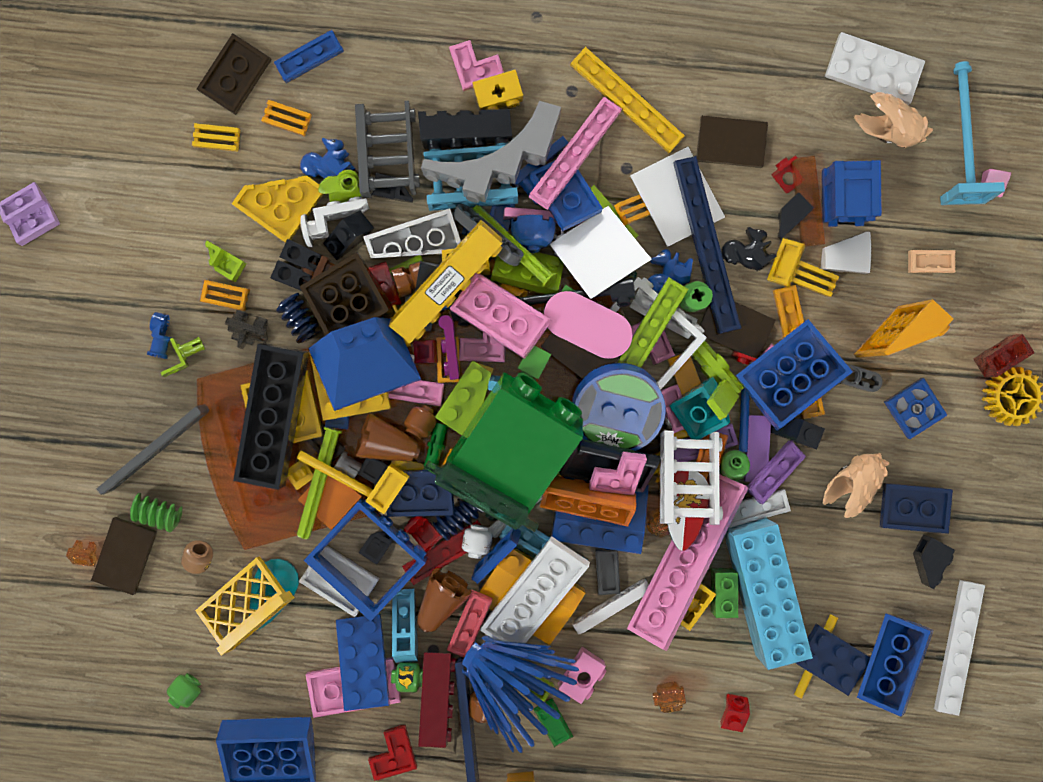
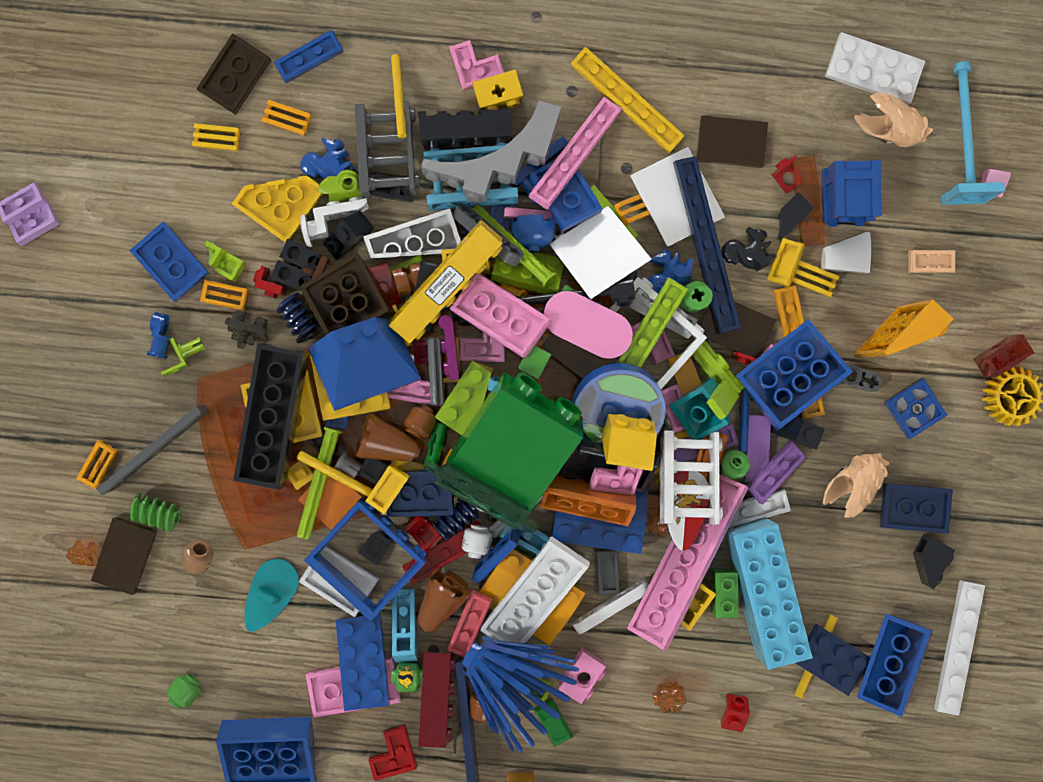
yellow fence [195,556,295,656] -> none
none -> light orange tile [76,440,120,490]
none -> blue plate [129,221,209,302]
none -> red bracket [253,265,287,299]
none -> yellow bar [391,54,407,139]
none -> dark grey axle [427,338,444,405]
none -> yellow slope [601,414,657,471]

